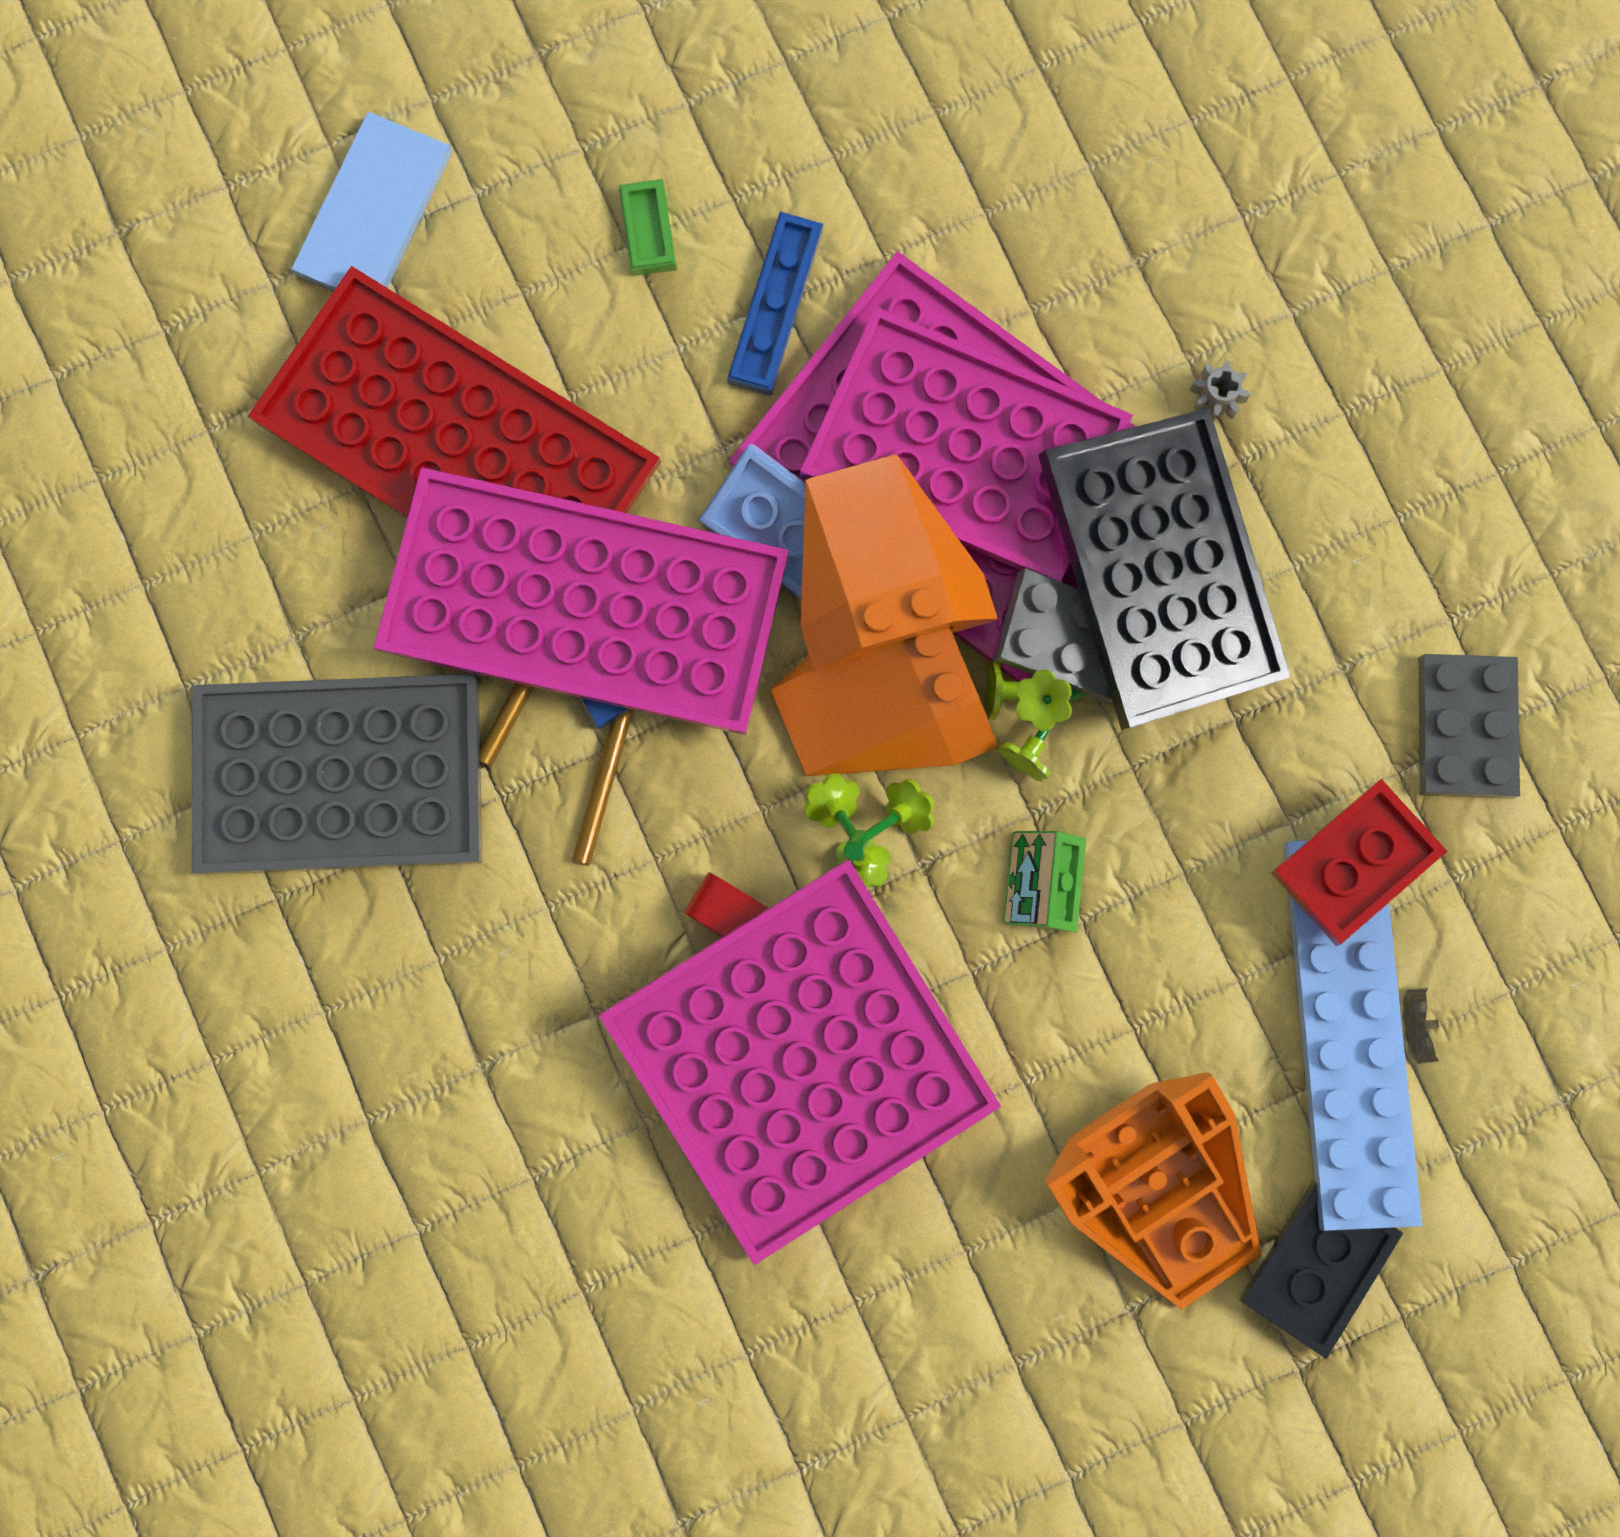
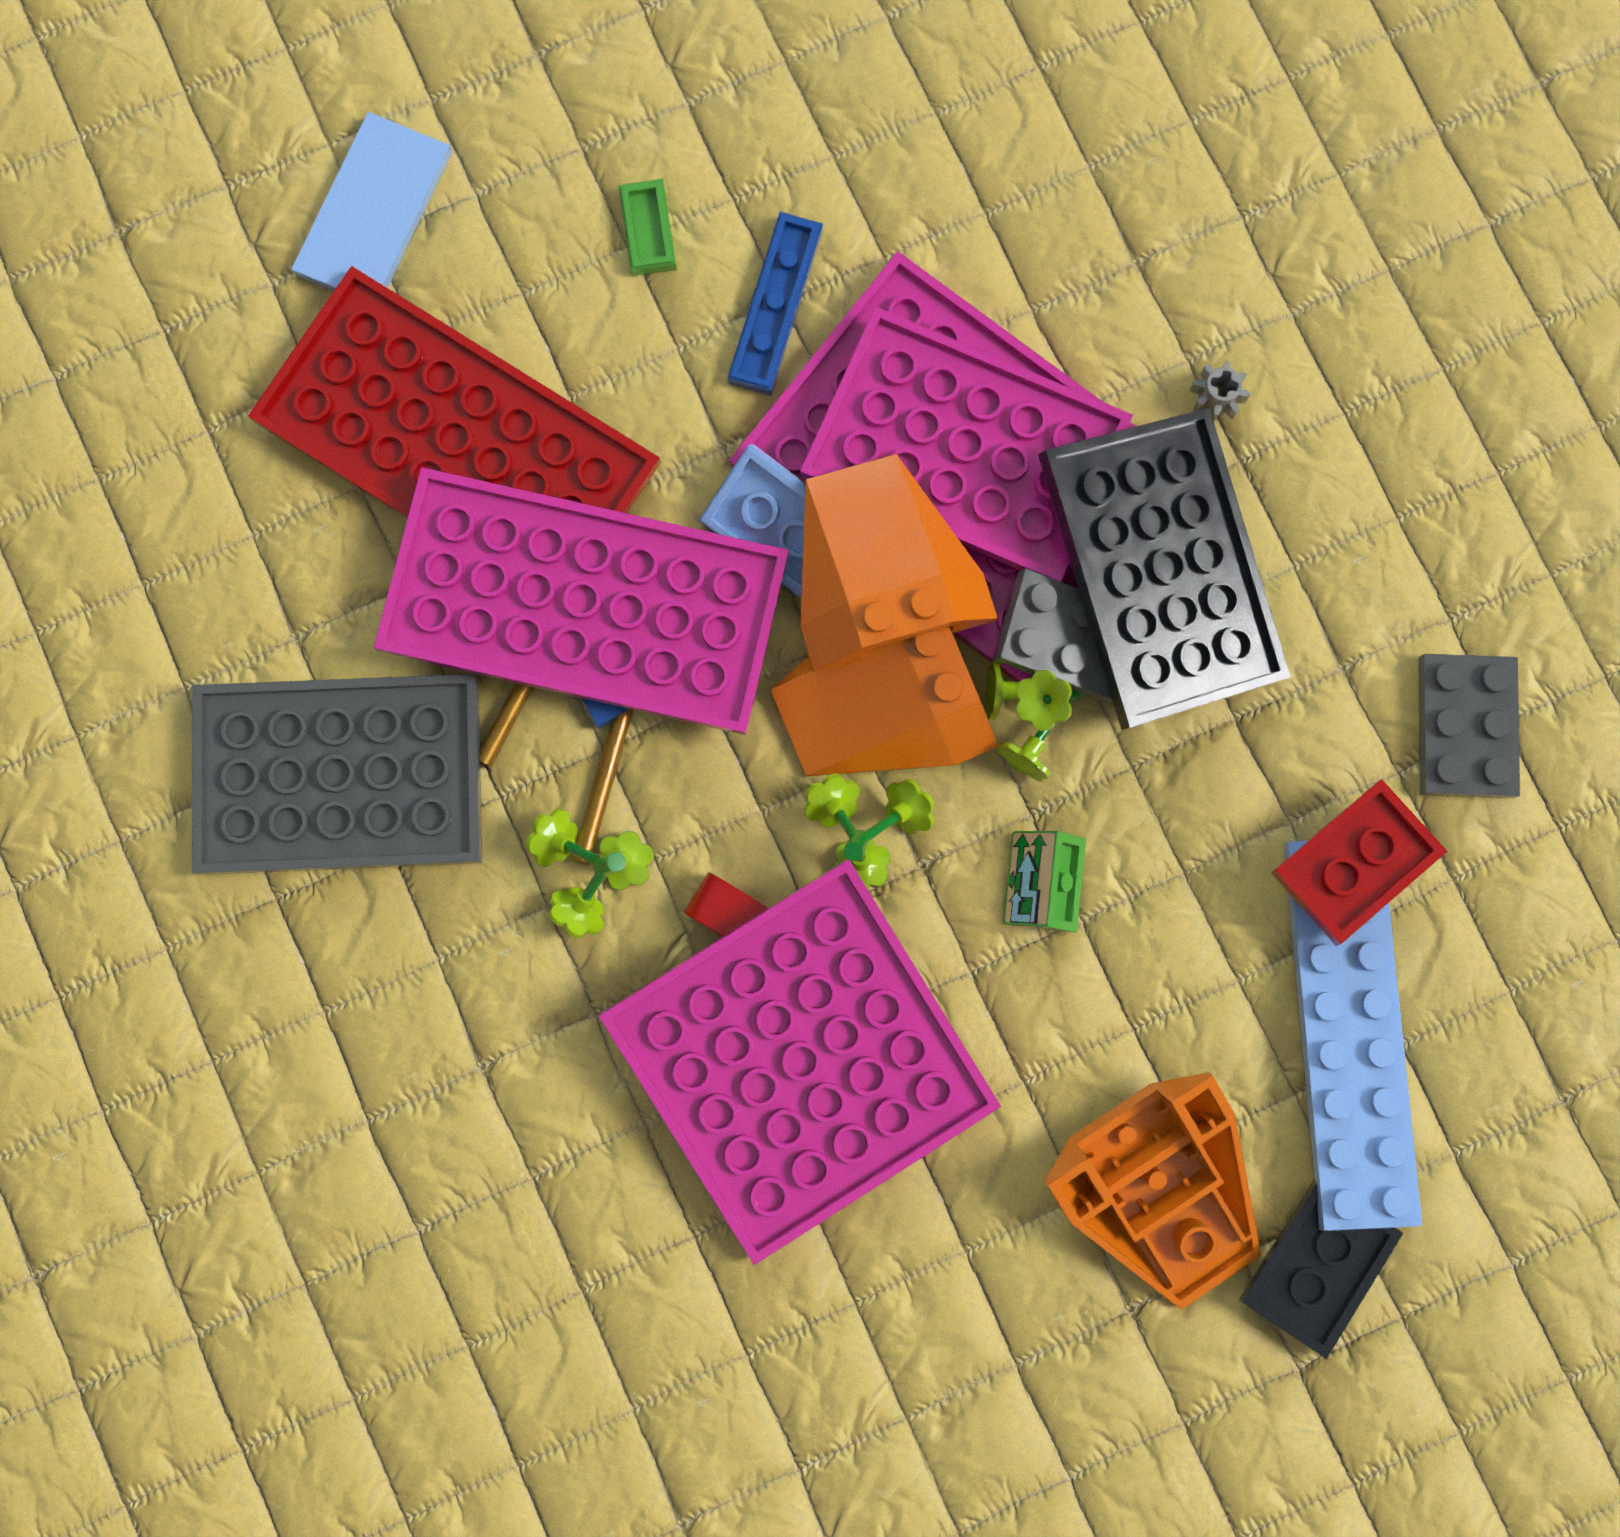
clear smoke piece [1403,987,1439,1064] -> none
none -> lime plant [526,808,654,938]

